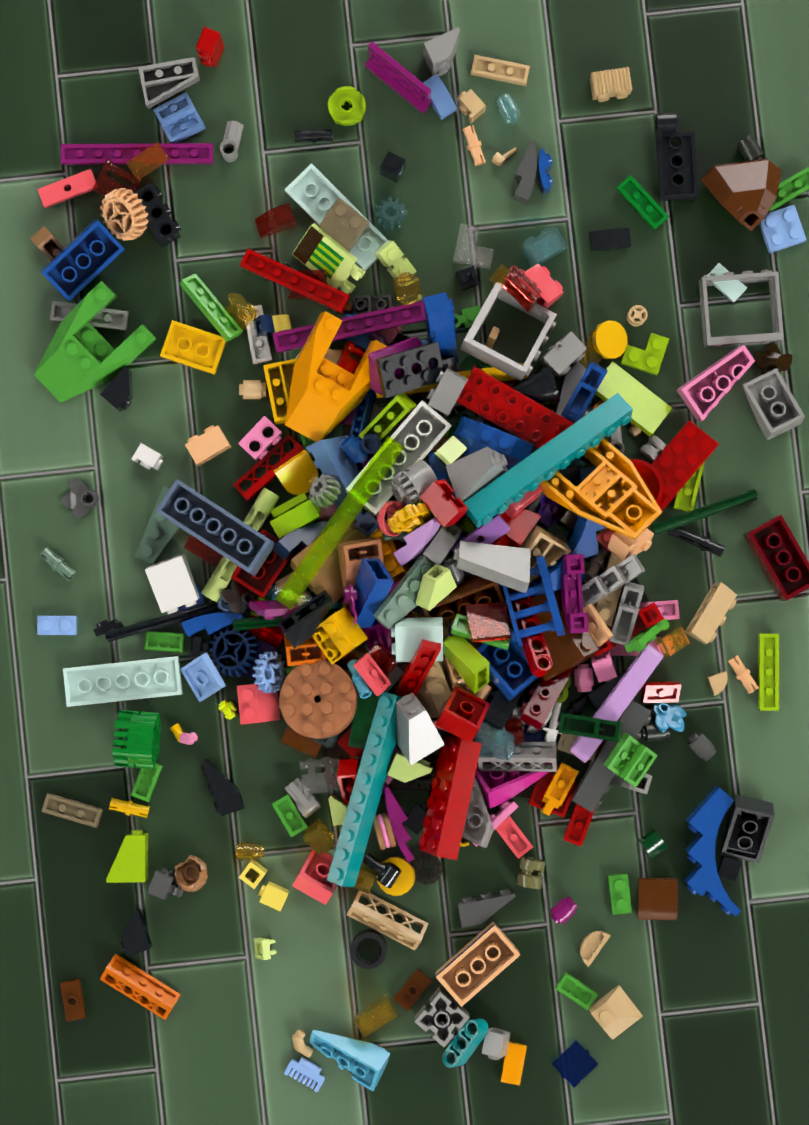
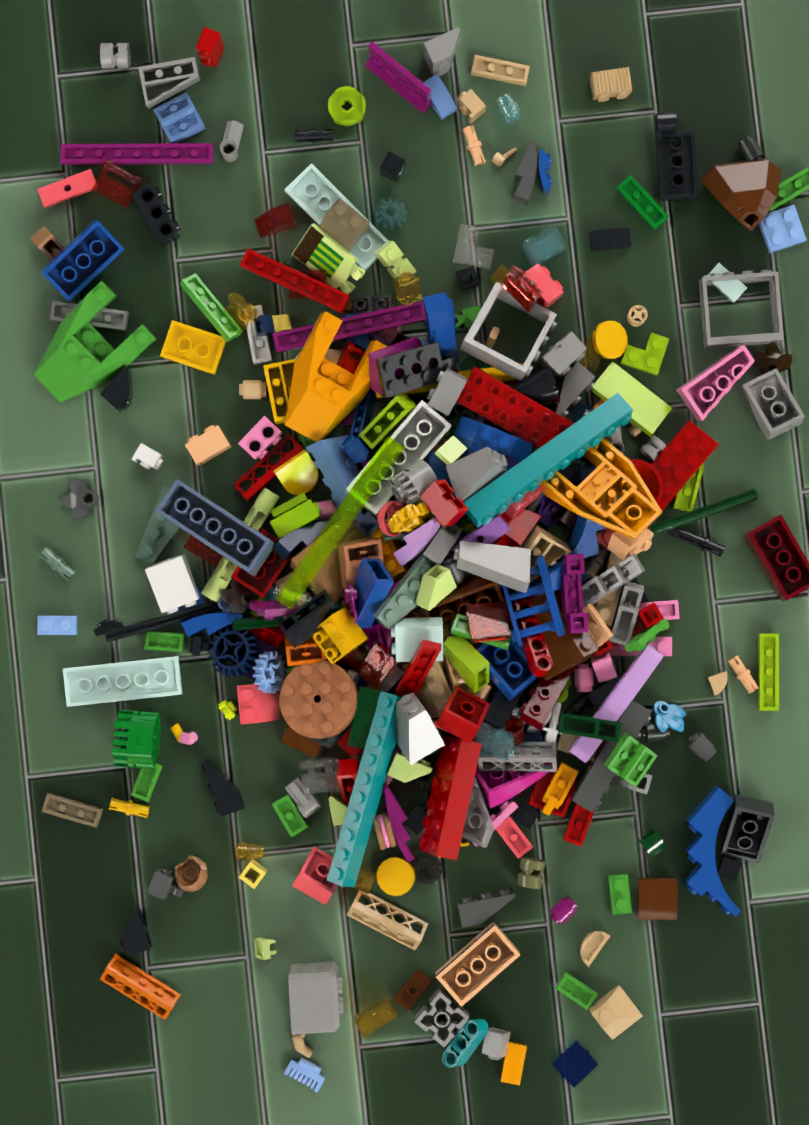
reddish brown plate [60,978,87,1022] -> none
light nougat gear [100,188,149,241] -> none
lime slope [106,830,148,883] -> none
clear orange plate [126,142,169,181] -> none
light blue plate [180,652,226,702] -> none
light yellow brick [258,881,290,912] -> none
clear yellow brick [303,819,334,855] -> none
light grey gear [308,474,341,508] -> none
medium azure wedge [309,1030,390,1091] -> none
medium azure pin [347,659,372,699] -> none
black tyre [350,930,387,969] -> none
coral plate [353,653,392,696] -> none
dark blue tile [361,433,382,454] -> none
black pin [362,853,402,888] -> none
blue slope [561,361,608,423] -> none
plate [640,681,681,703] -> none
clear yellow plate [657,627,690,658] -> none
tan slope [685,582,737,644] -> none
none -> light grey wheel [100,43,131,69]
none -> light grey plate [288,961,344,1035]
none -> black plate [513,802,539,829]

